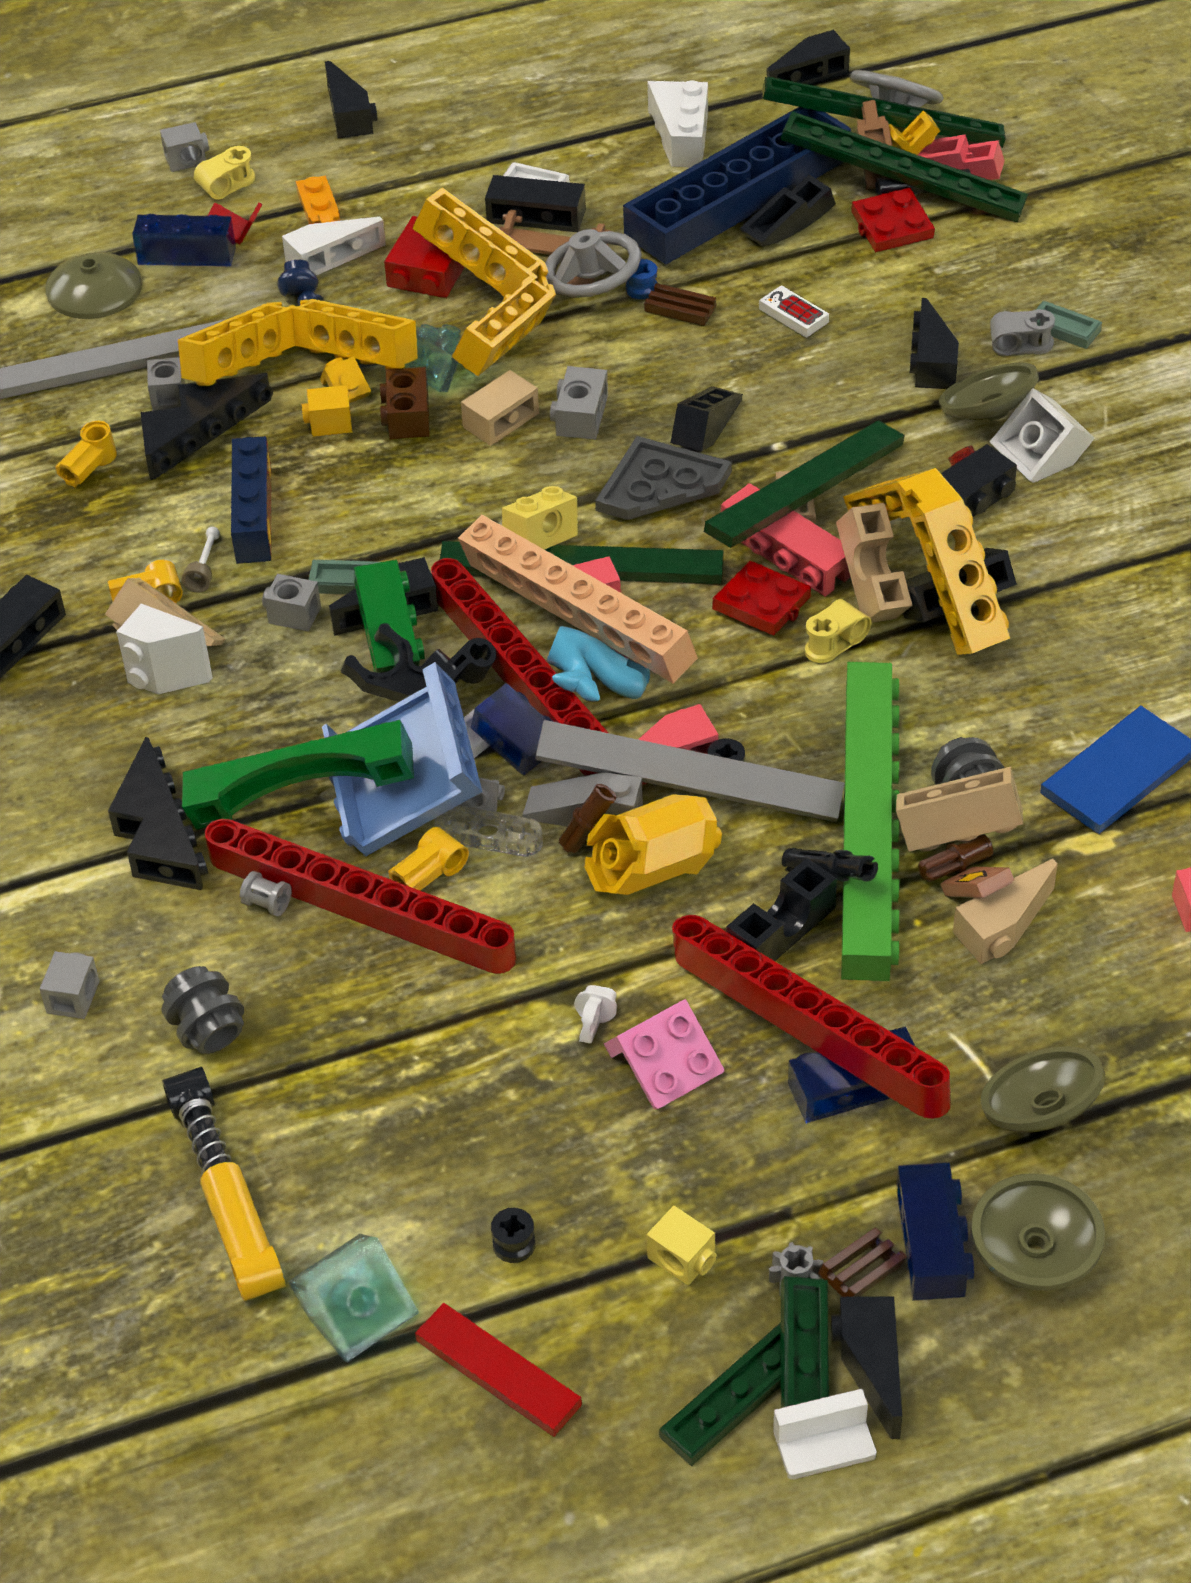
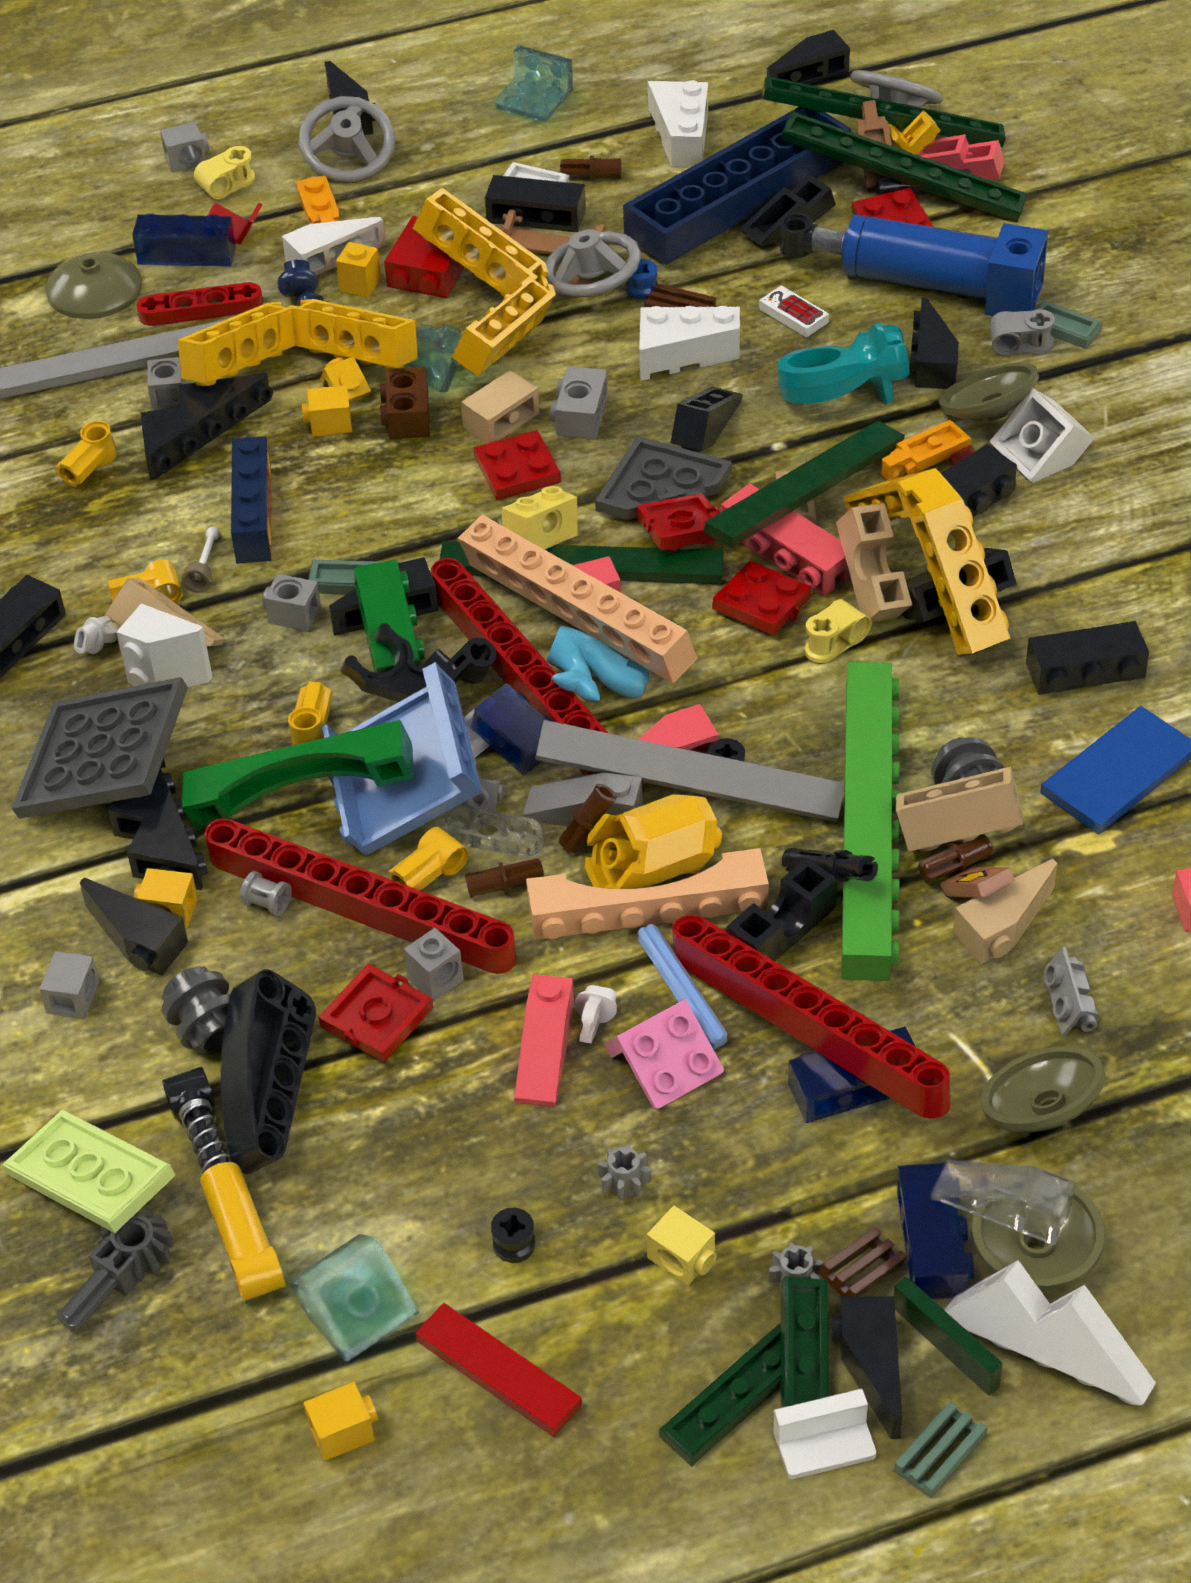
none -> yellowish green tile [2,1110,175,1233]
none -> dark grey plate [12,677,188,819]
none -> dark grey gear [57,1207,173,1330]
none -> white piece [74,616,118,654]
none -> black slope [80,877,188,976]
none -> yellow brick [134,868,198,929]
none -> red beam [136,282,263,326]
none -> black beam [221,969,316,1174]
none -> yellow piece [288,681,333,746]
none -> light grey piece [298,96,395,183]
none -> yellow brick [303,1382,378,1461]
none -> red plate [318,963,434,1063]
none -> yellow brick [336,242,381,298]
none -> light grey brick [404,928,464,1002]
none -> reddish brown axle [465,858,544,898]
none -> red plate [473,430,561,500]
none -> clear light blue bracket [494,45,573,121]
none -> coral slope [514,974,575,1107]
none -> light nougat arch [526,848,769,940]
none -> reddish brown axle [560,155,621,180]
none -> light grey gear [597,1145,651,1200]
none -> red plate [637,493,720,551]
none -> light blue axle [638,924,727,1049]
none -> white wedge [639,306,740,381]
none -> teal animal [777,323,909,405]
none -> blue piece [780,213,1049,316]
none -> light orange hinge [881,420,972,480]
none -> dark green tile [894,1277,1002,1396]
none -> sand green tile [894,1400,987,1498]
none -> clear slope [931,1160,1075,1245]
none -> white slope [944,1260,1156,1406]
none -> black brick [1026,621,1149,695]
none -> light grey hinge [1043,947,1099,1036]

